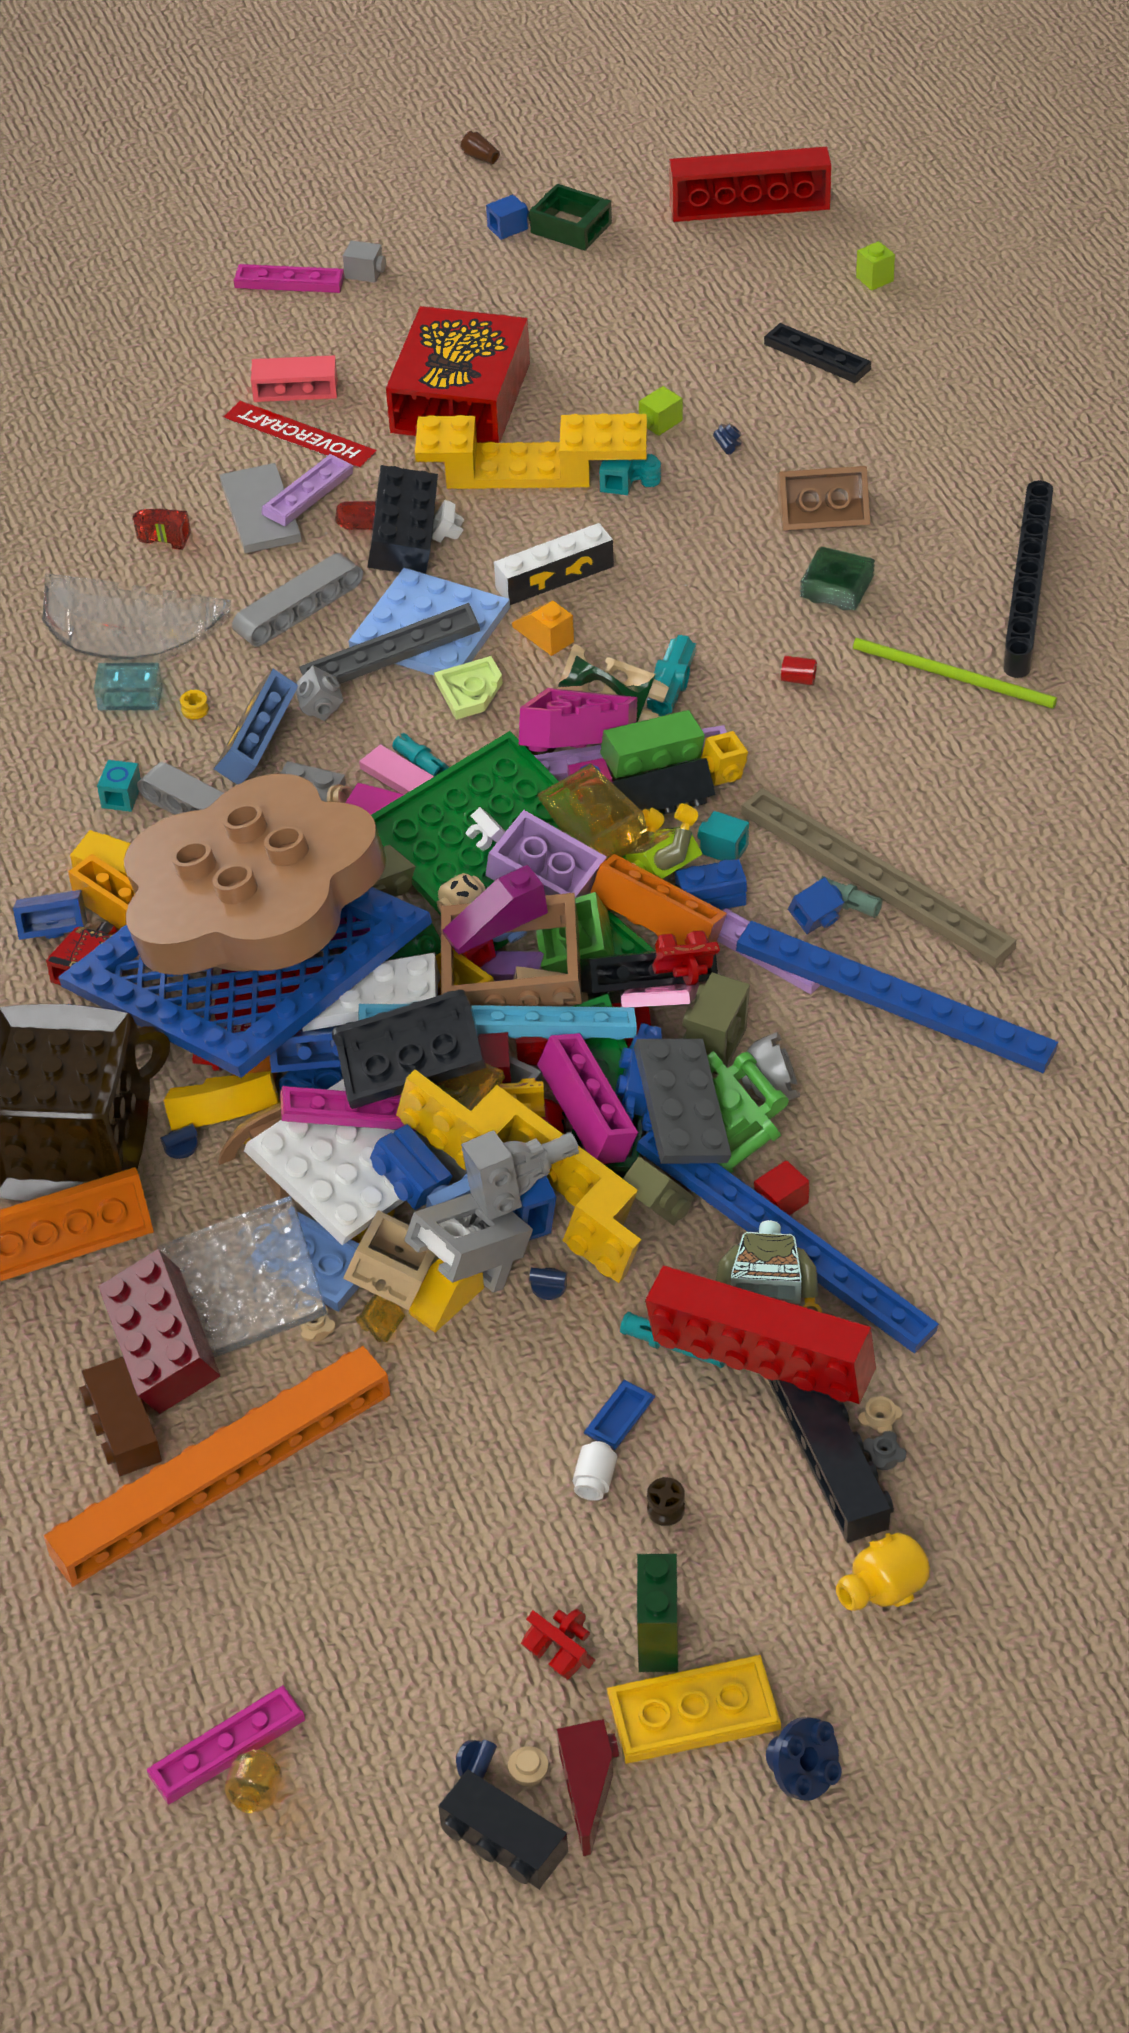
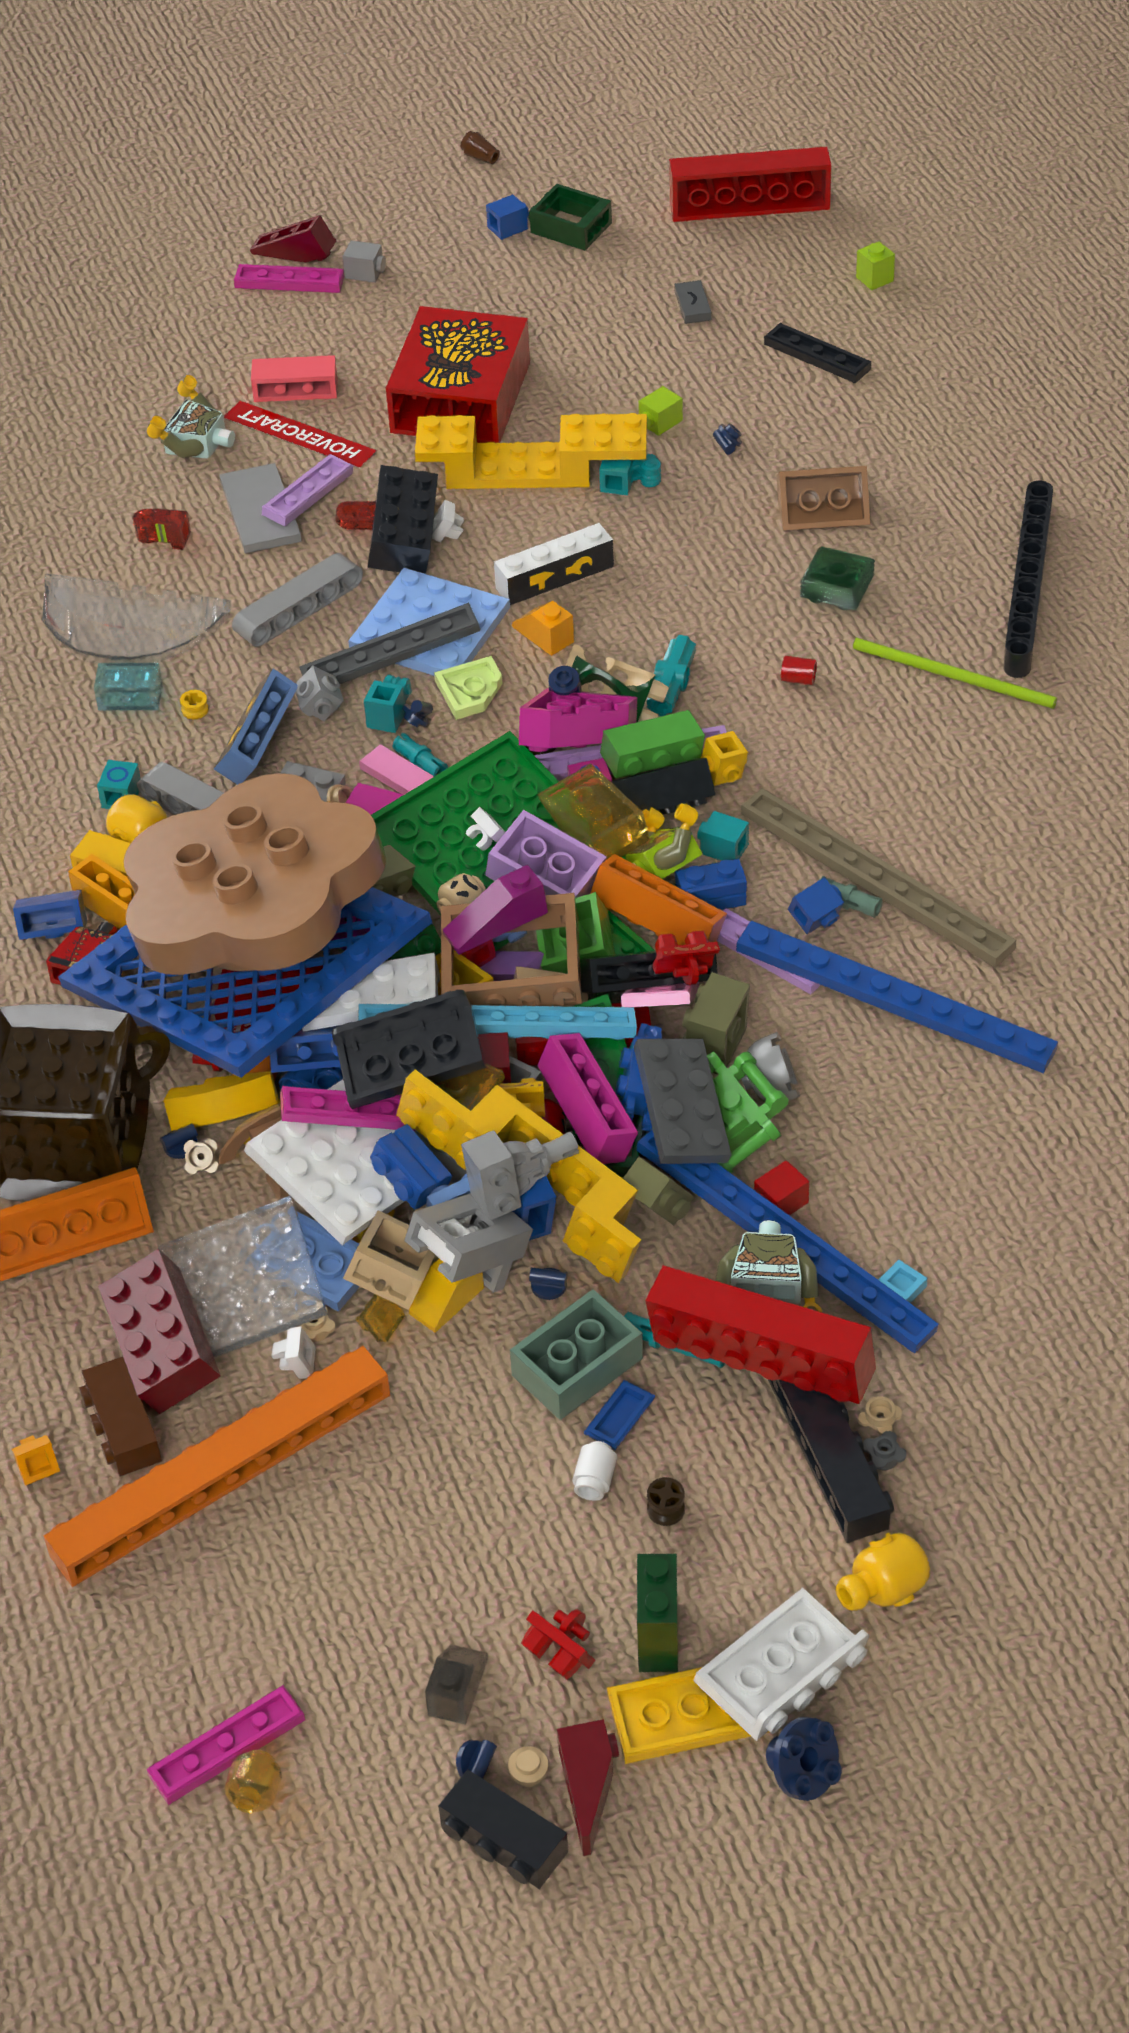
none -> light orange tile [12,1435,60,1486]
none -> yellow piece [106,794,168,843]
none -> torso [147,375,235,458]
none -> tan plate [184,1139,219,1174]
none -> dark red slope [250,215,337,263]
none -> white tile [272,1326,316,1379]
none -> teal brick [364,675,412,733]
none -> dark blue plate [402,700,433,728]
none -> clear smoke slope [425,1644,489,1725]
none -> sand green brick [510,1289,643,1420]
none -> dark blue plate [548,666,582,695]
none -> dark grey tile [674,280,711,324]
none -> white bracket [693,1588,869,1741]
none -> medium azure plate [878,1260,928,1303]

